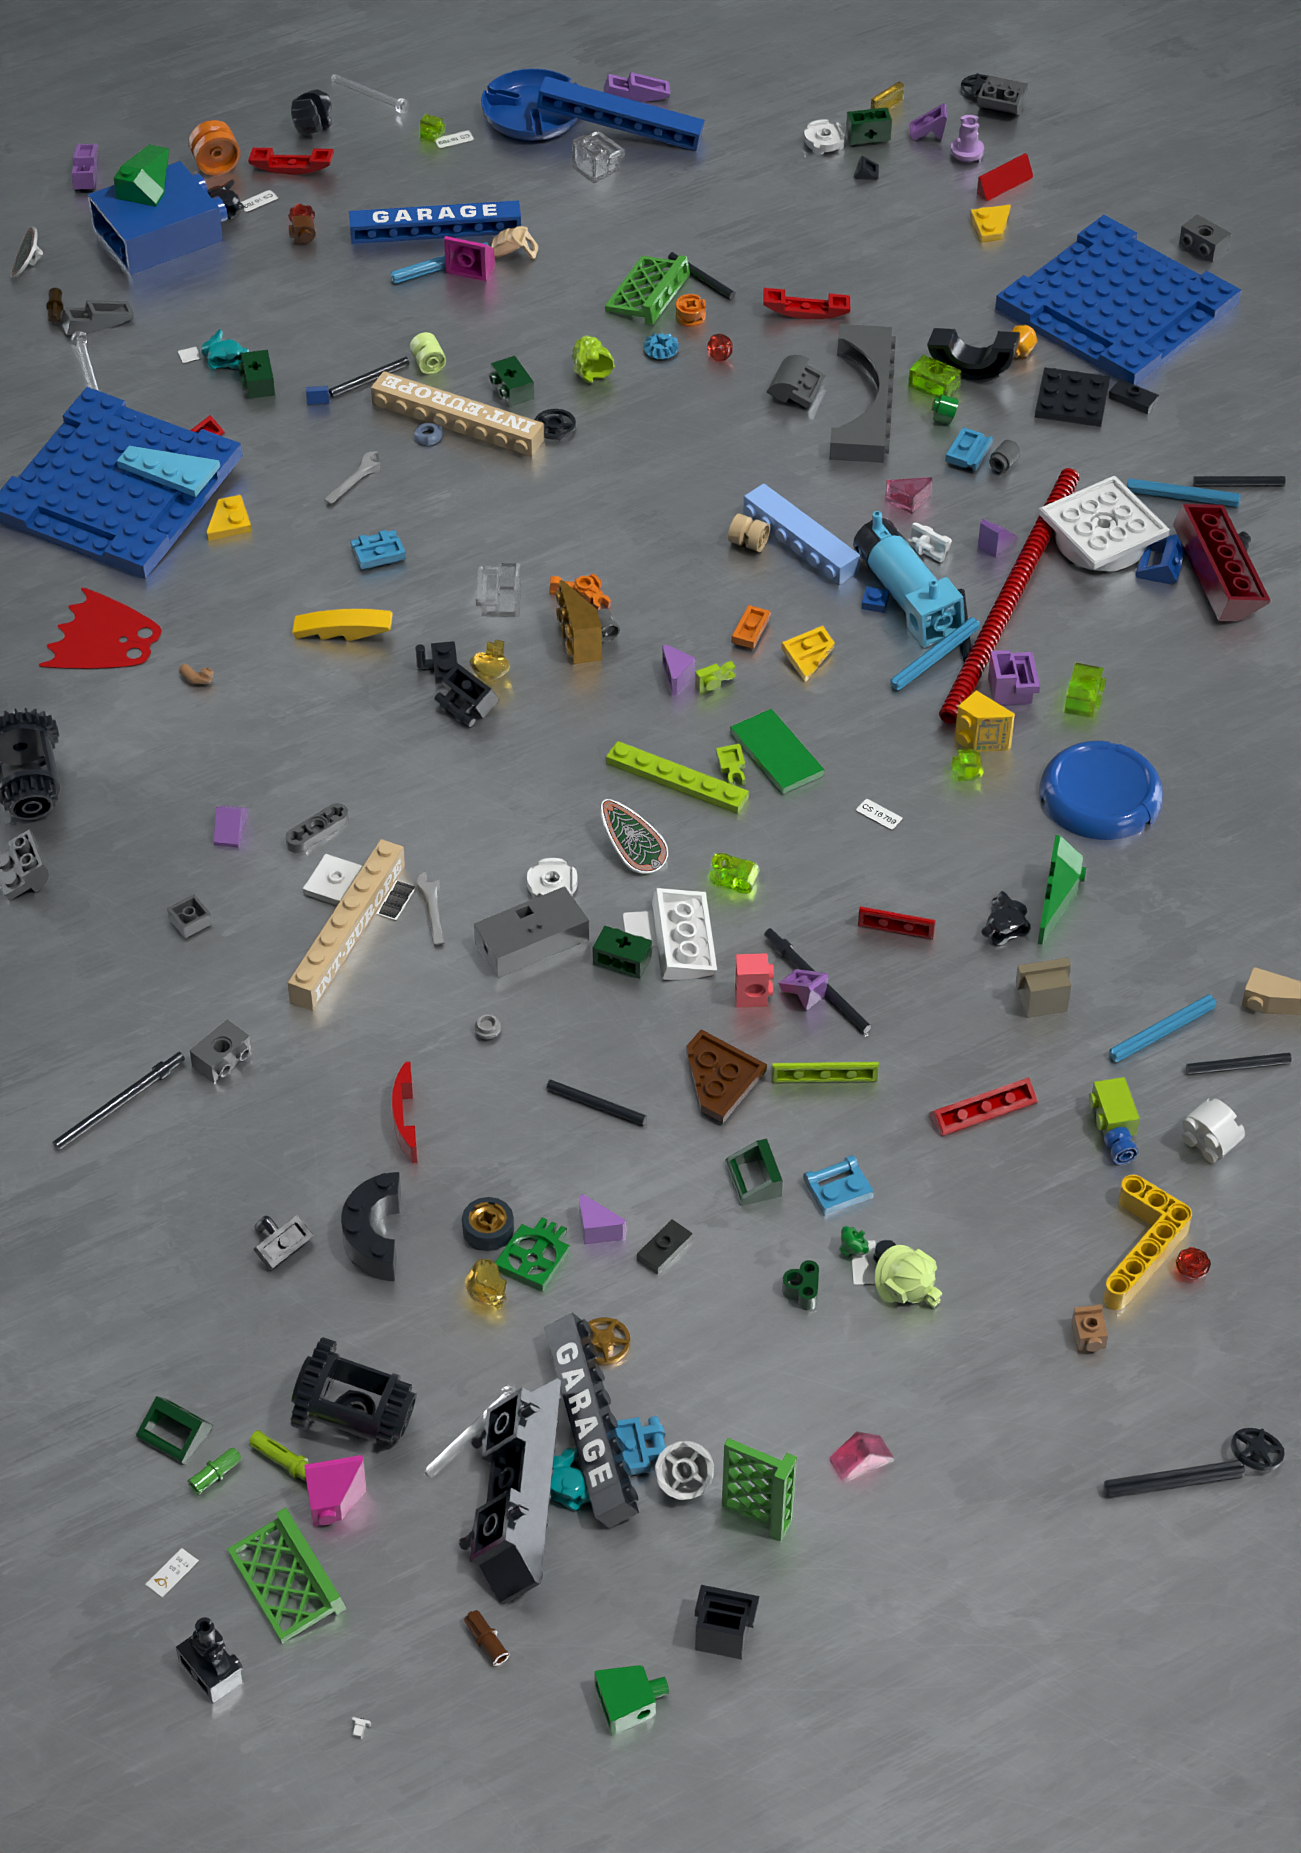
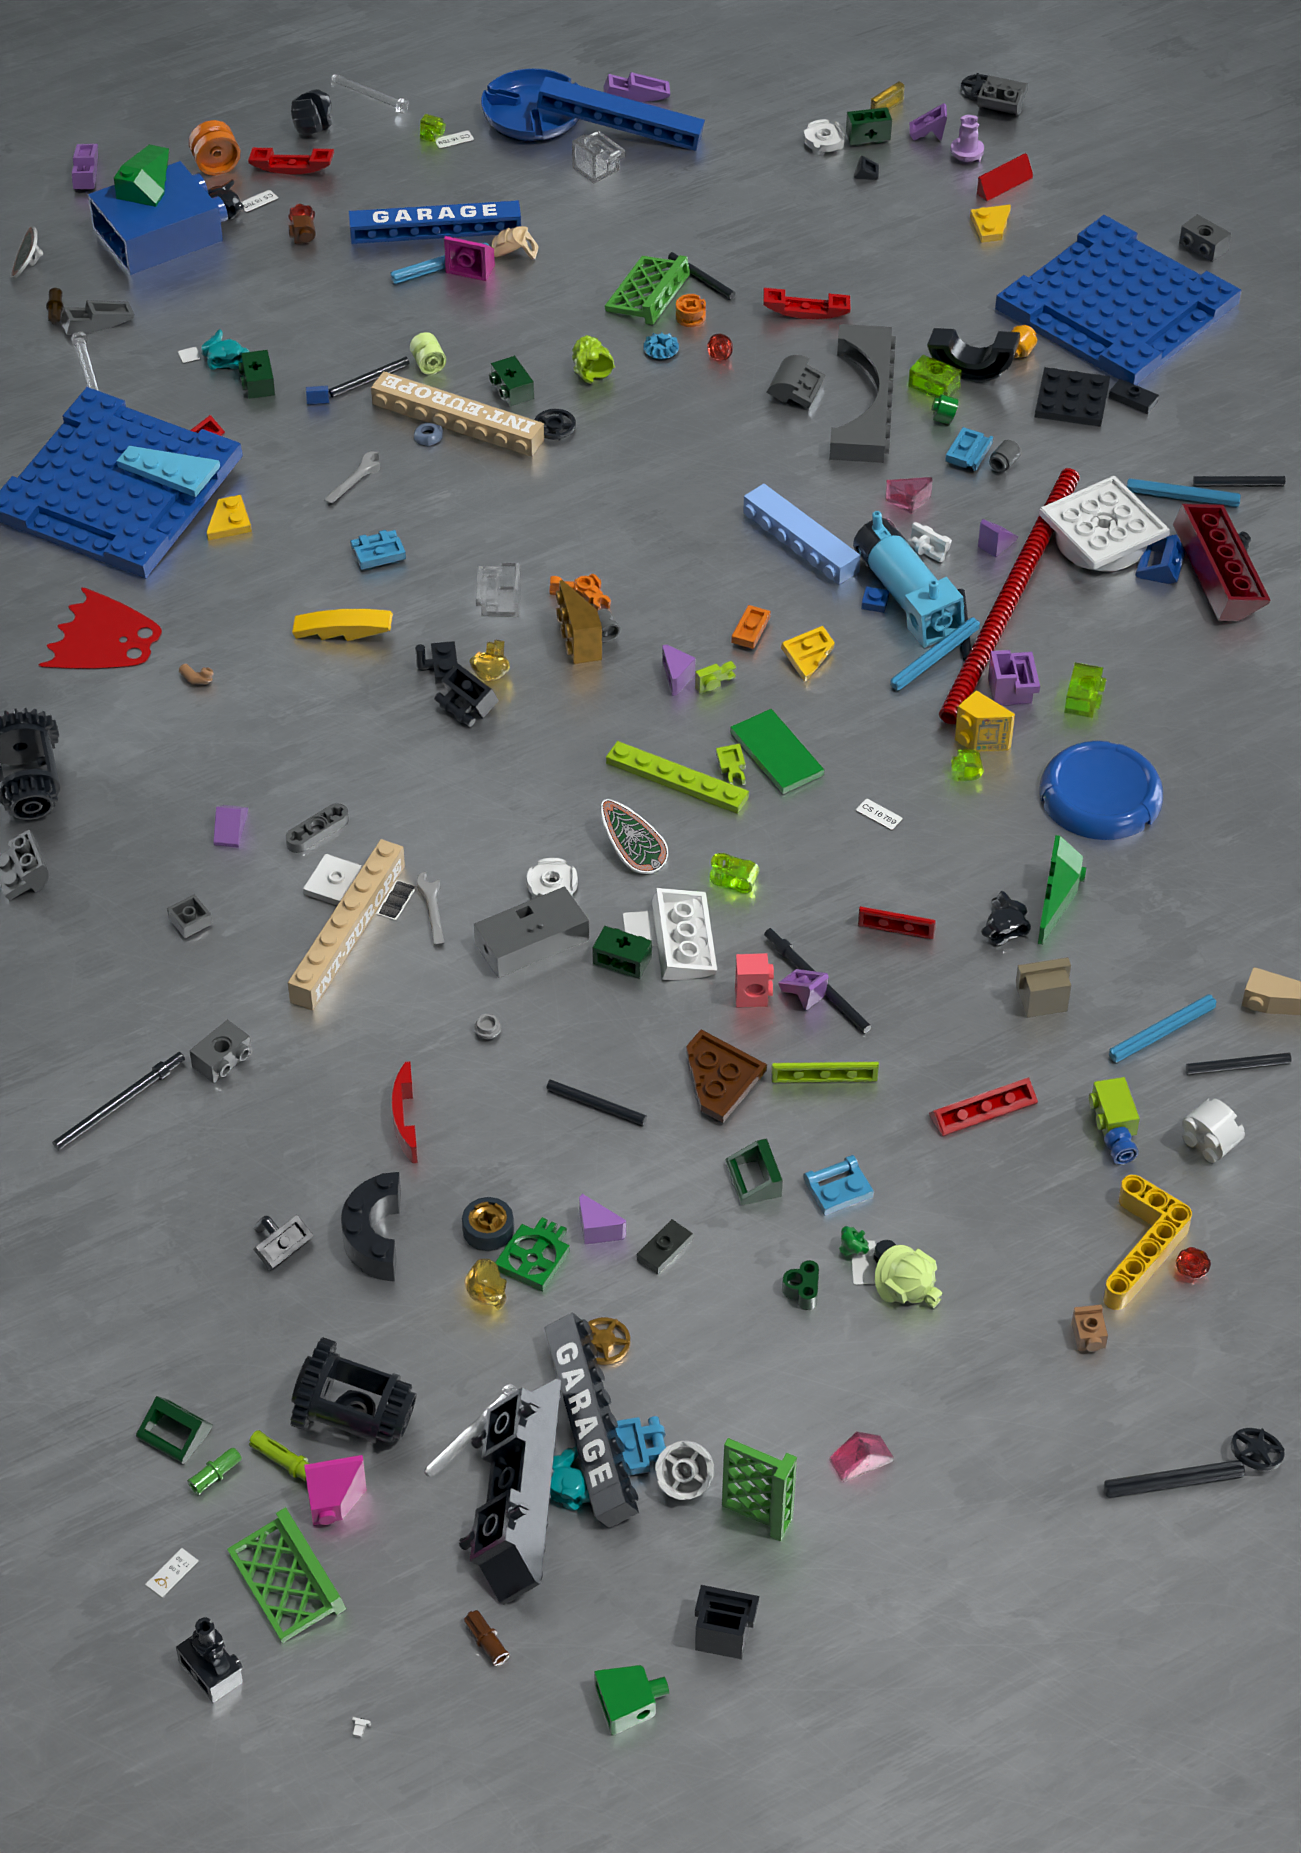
tan wheel [728,513,770,552] -> none

